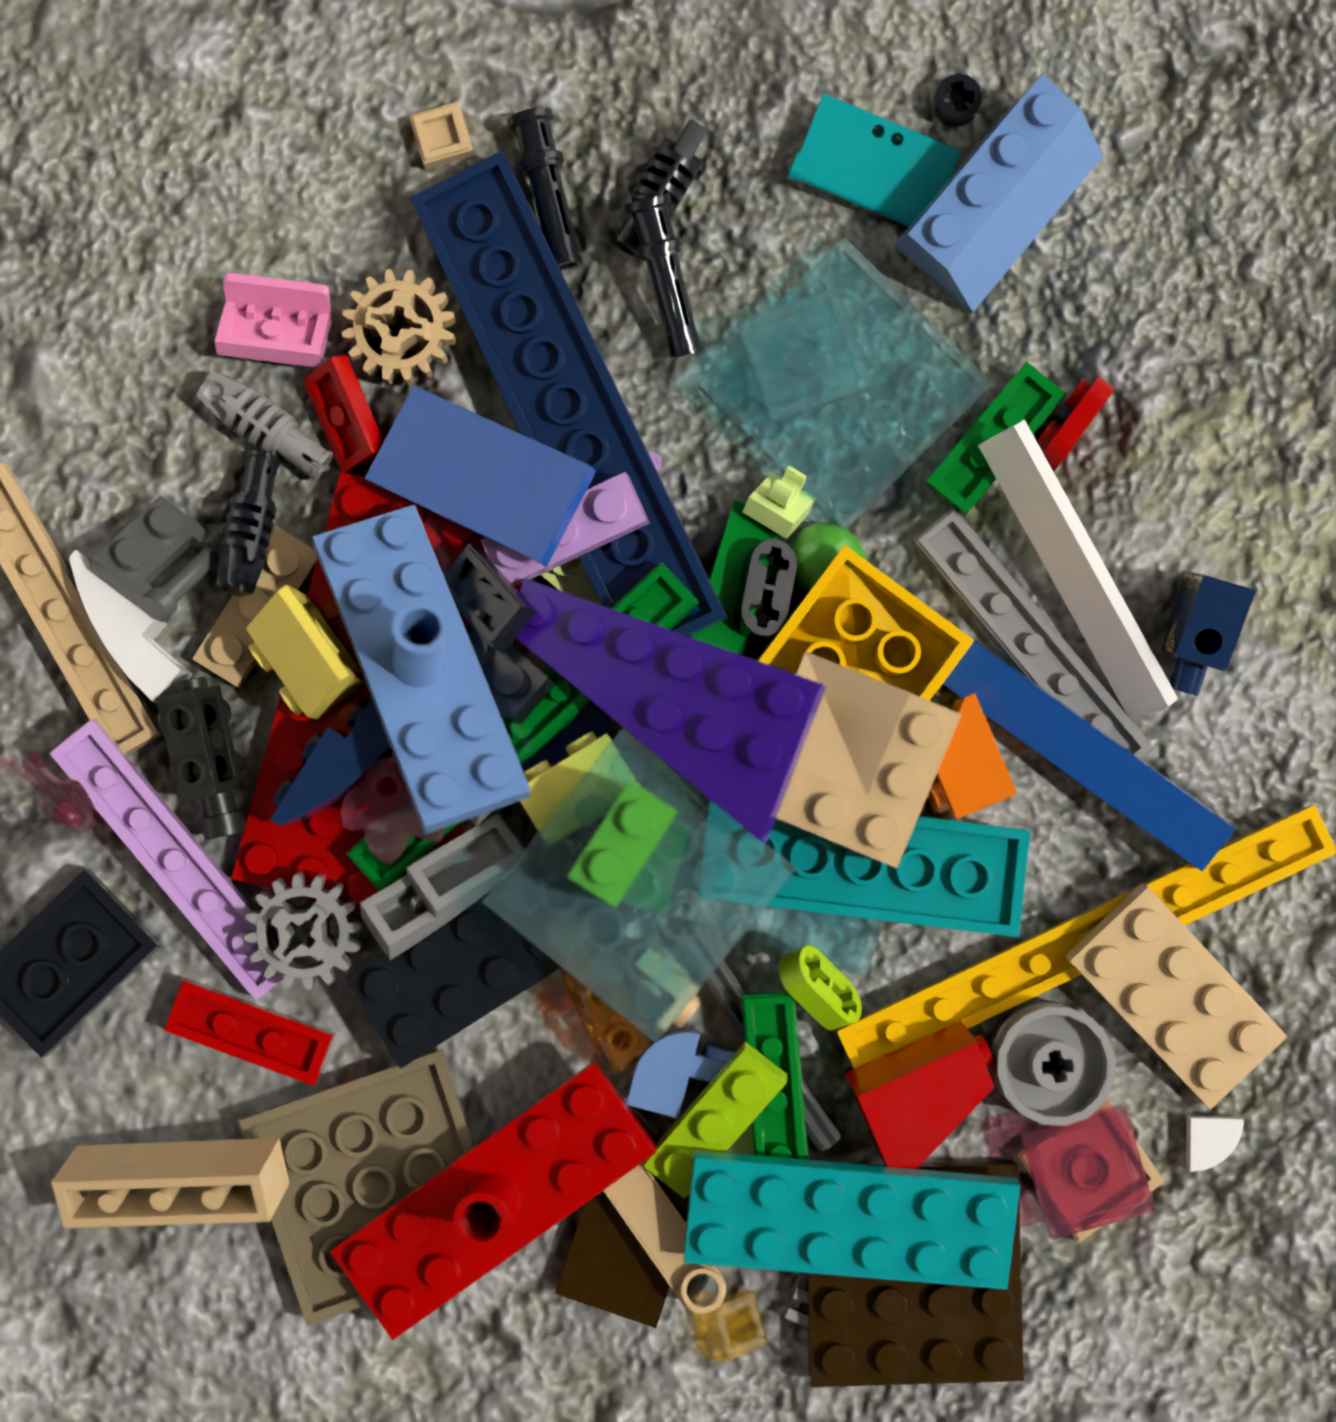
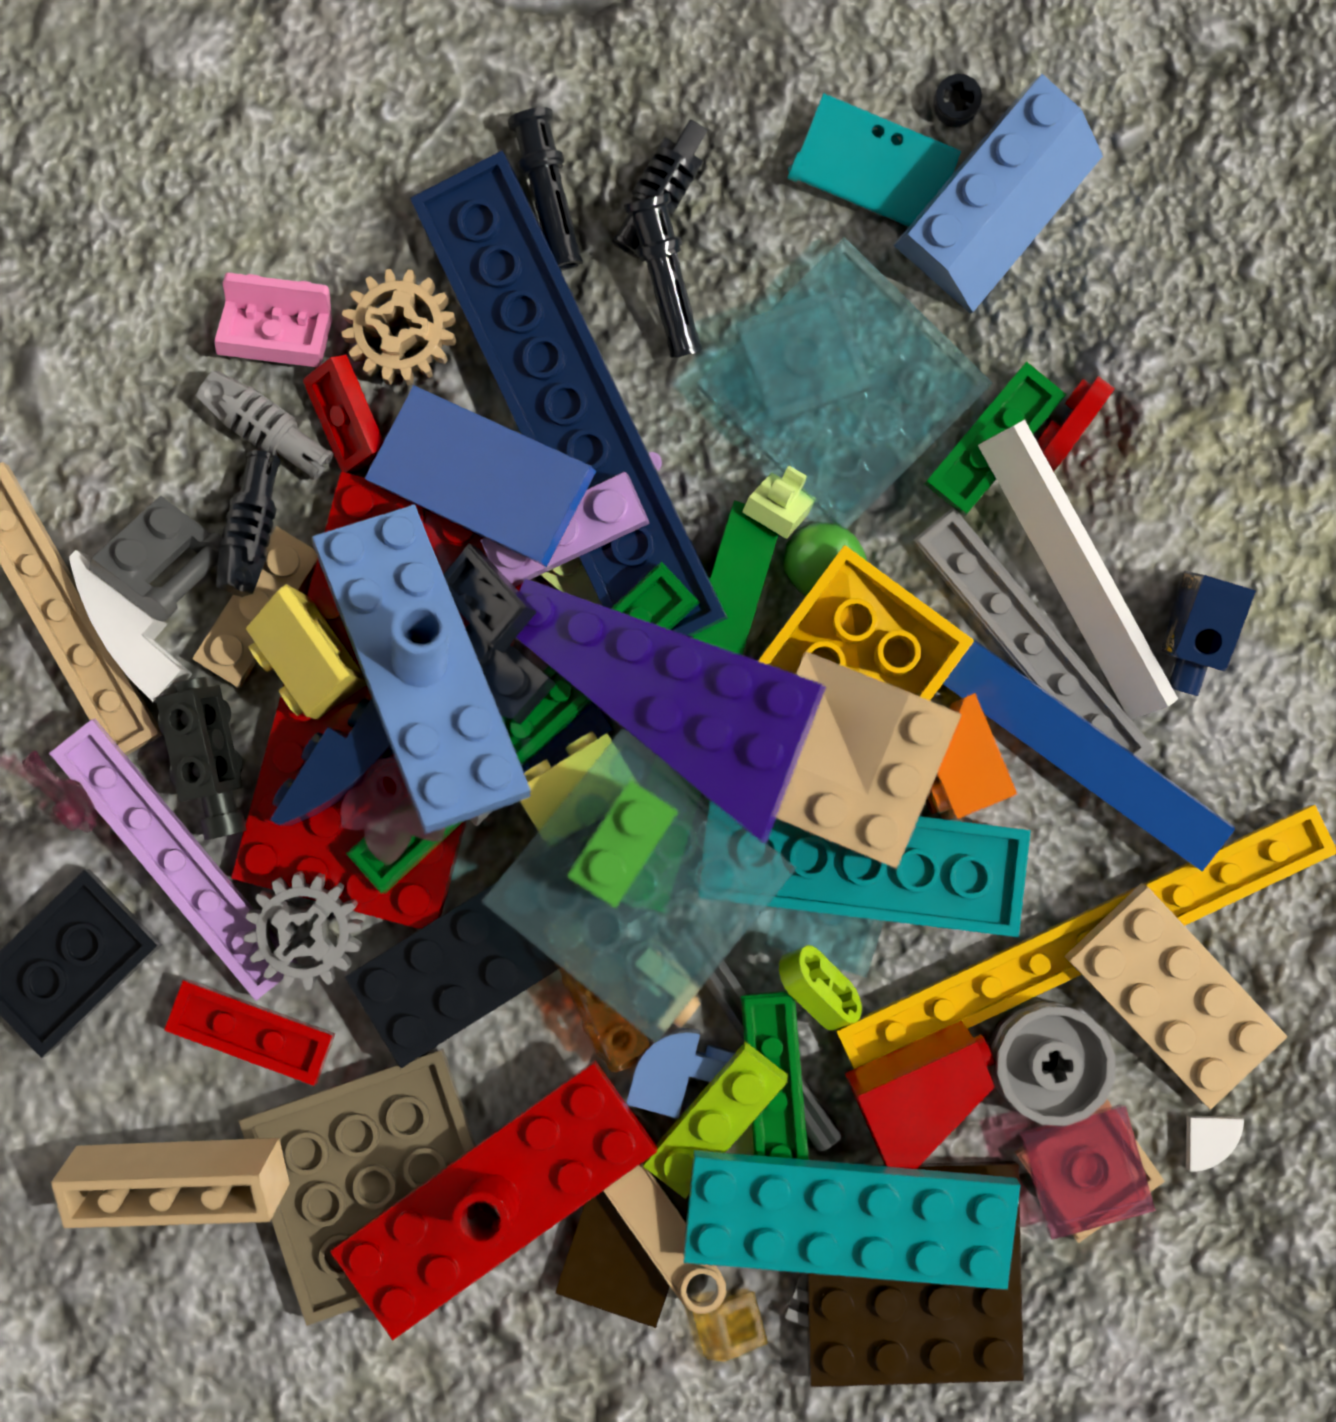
light grey slope [360,813,528,960] -> none
tan tile [409,101,475,170] -> none
black beam [734,539,797,641] -> none

